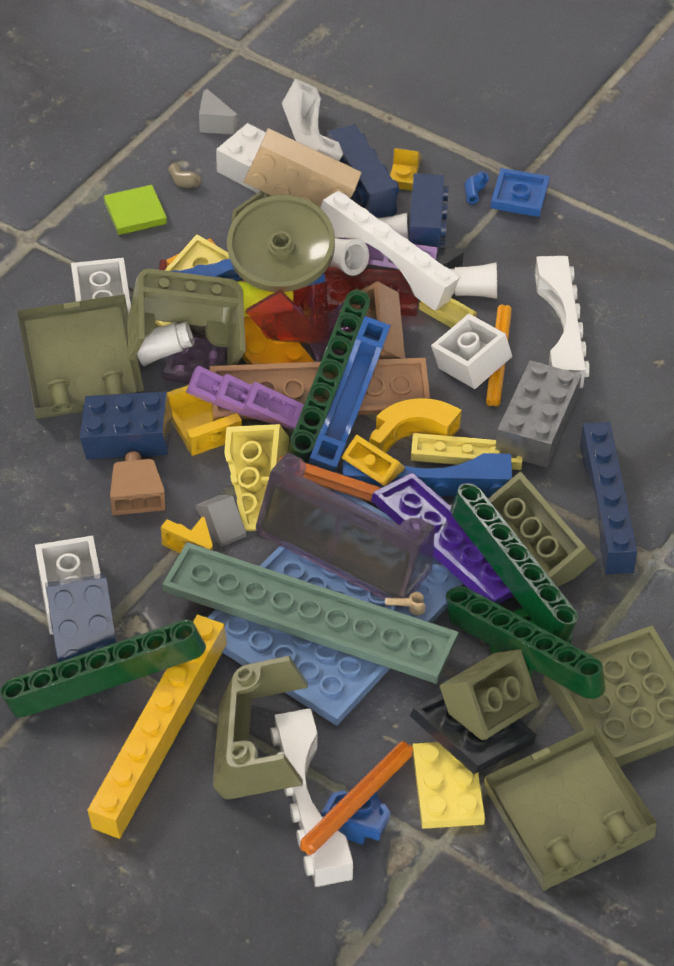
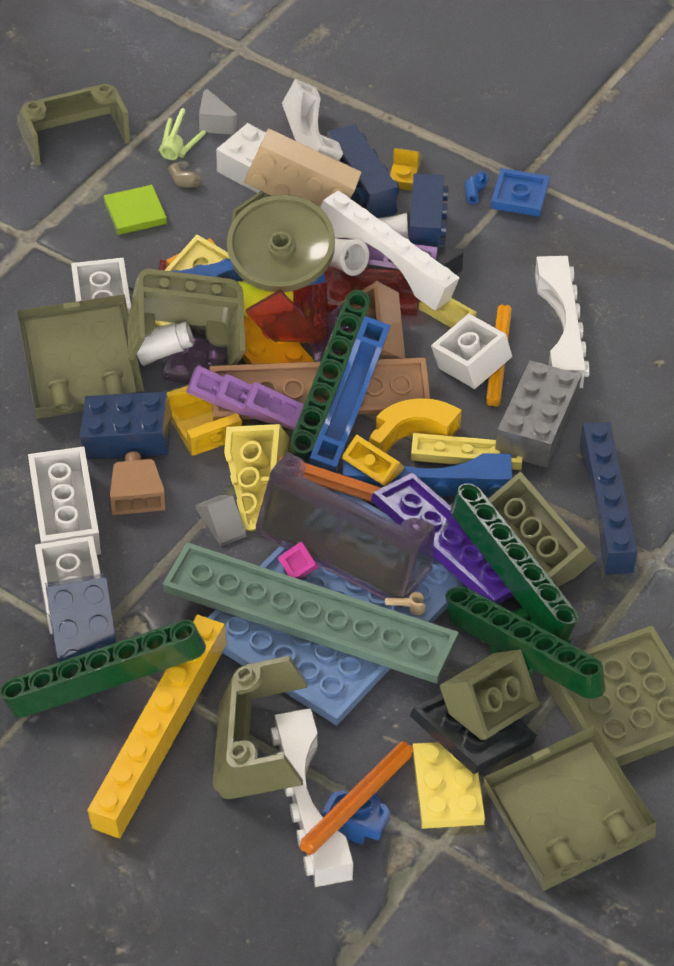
yellow slope [161,517,213,553] -> none
white plant [450,262,497,299] -> none
none -> olive windscreen [17,84,130,166]
none -> white brick [28,447,101,555]
none -> yellowish green plant [159,108,206,160]
none -> dark pink plate [278,541,319,580]

